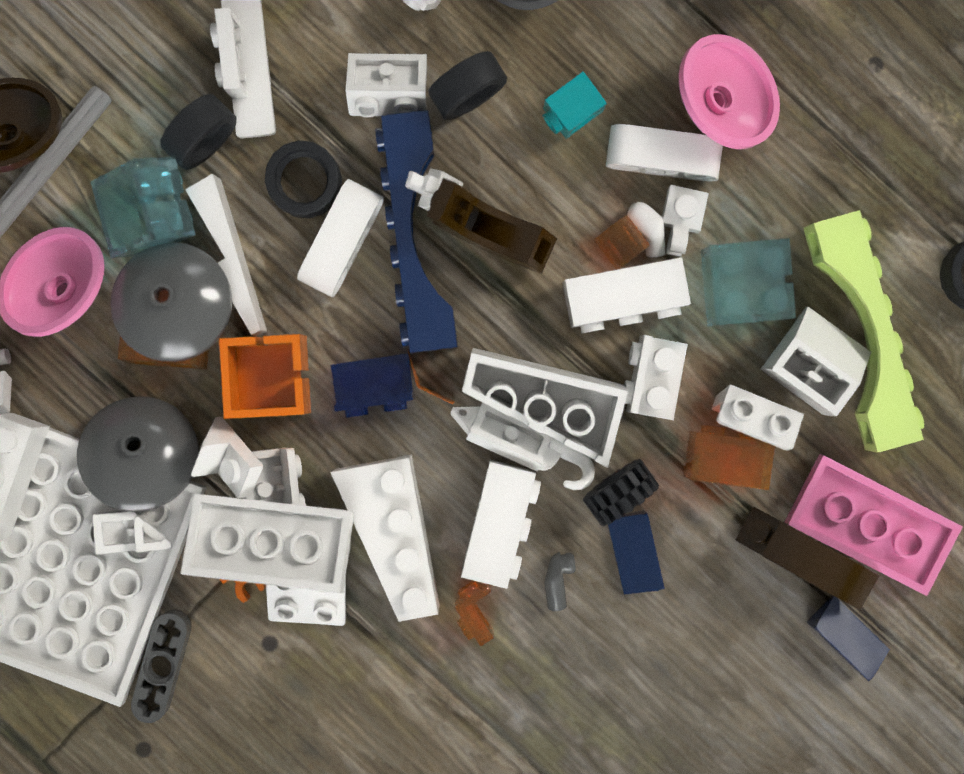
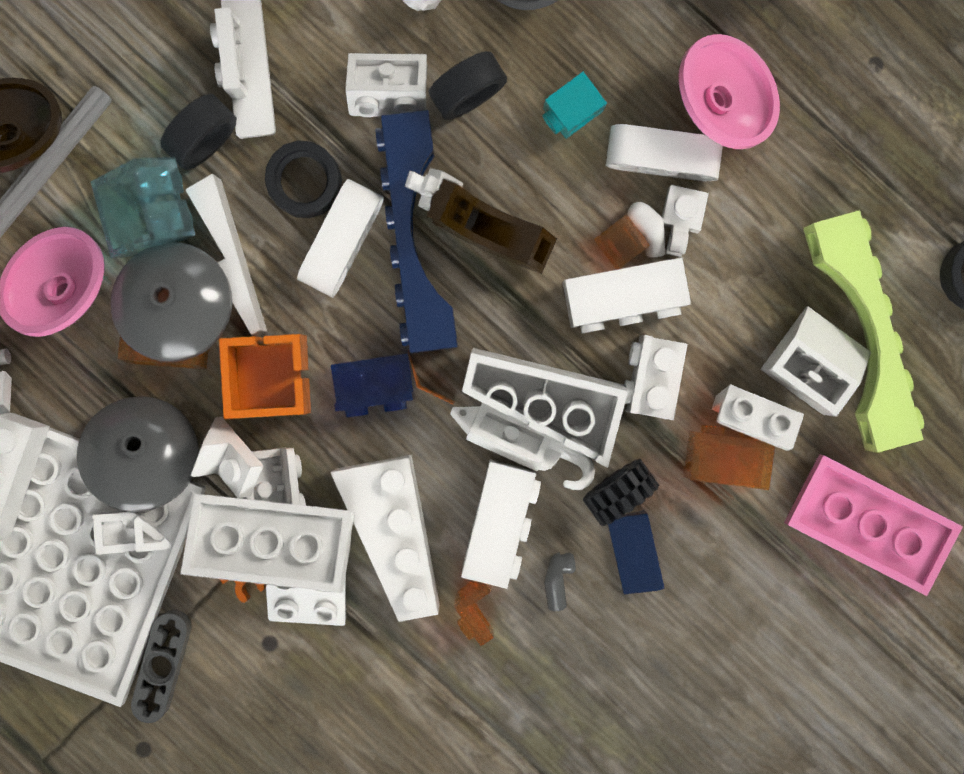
clear light blue piece [701,238,796,327] -> none
dark brown arch [735,507,879,610] -> none
slope [807,595,890,681] -> none

